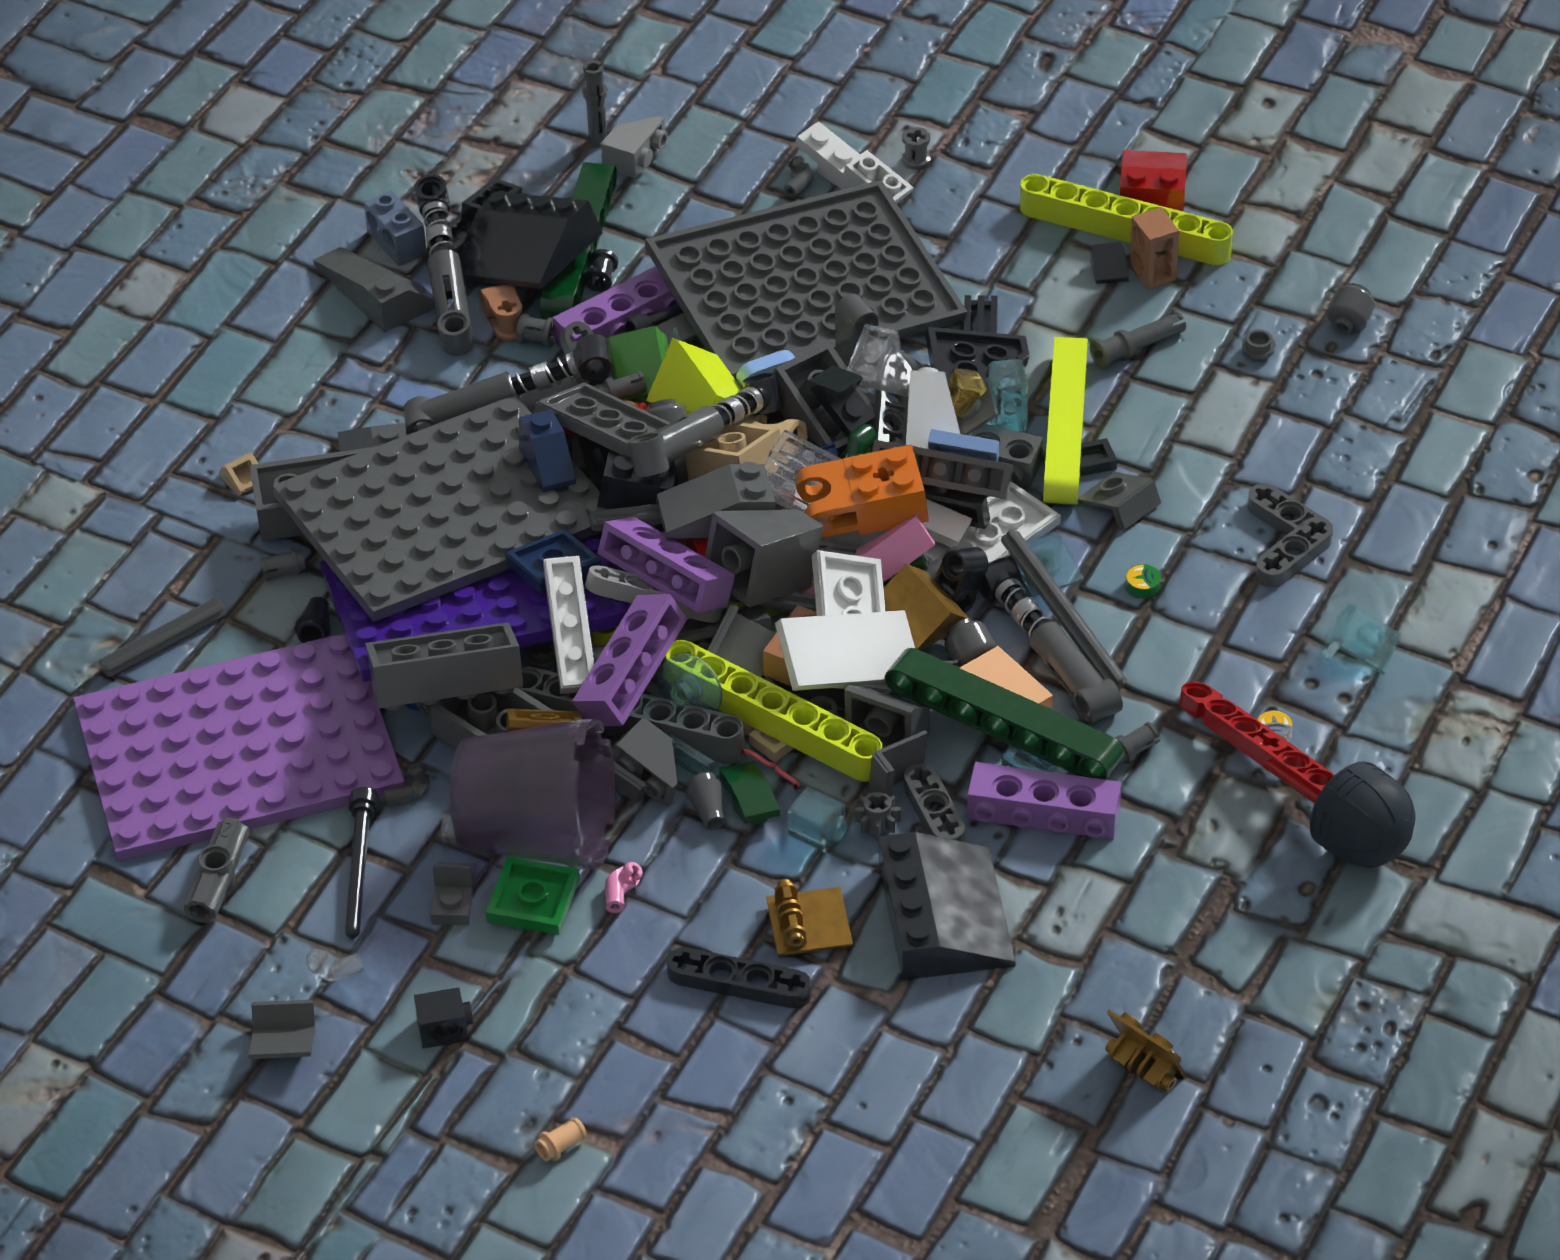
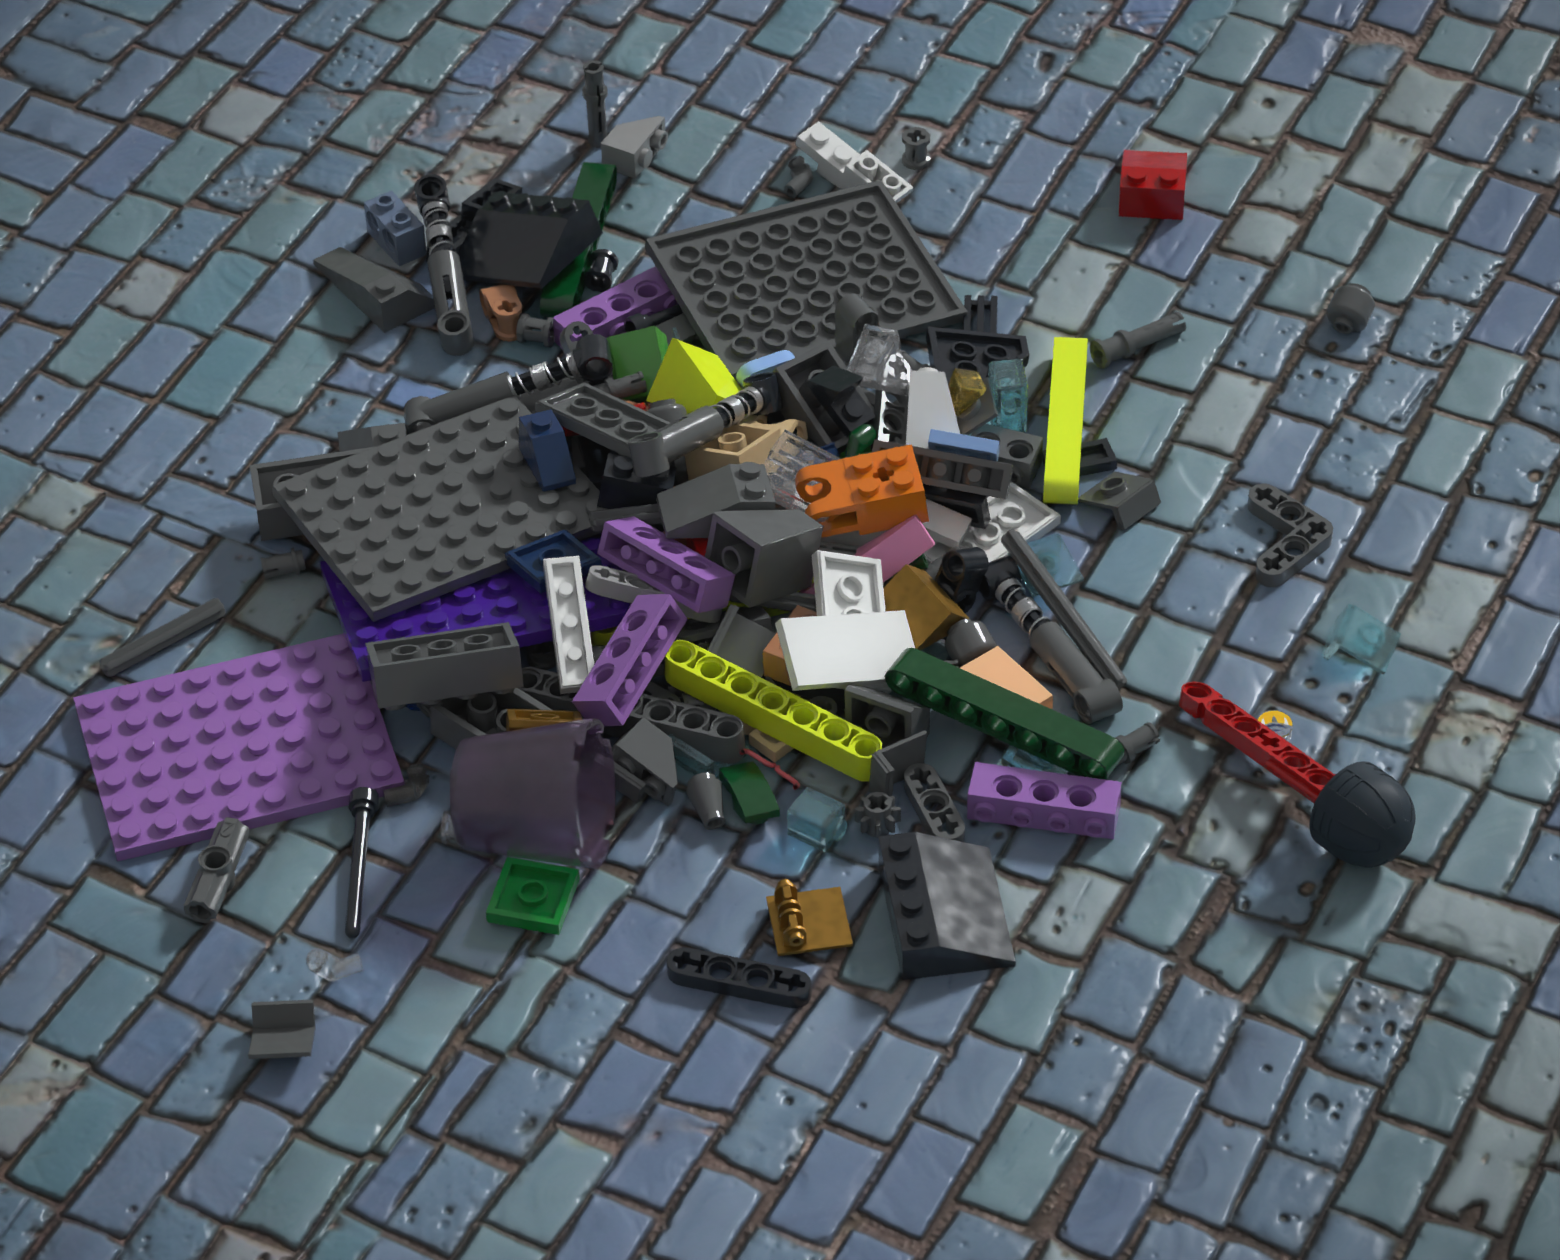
tan slope [219,452,259,496] -> none
black cone [294,596,330,643] -> none
black brick [414,987,474,1049] -> none
dark grey slope [430,862,477,925] -> none
light nougat pin [534,1117,587,1162] -> none
bright pink arm [605,862,643,913] -> none
clear light blue dish [658,653,722,711] -> none
neon yellow beam [1020,174,1233,265] -> none
black slope [1090,242,1129,284] -> none
pearl gold hinge [1105,1009,1187,1092] -> none
green tile [1125,564,1161,598] -> none
nougat brick [1129,207,1179,290] -> none
dark grey plate [1242,329,1275,360] -> none

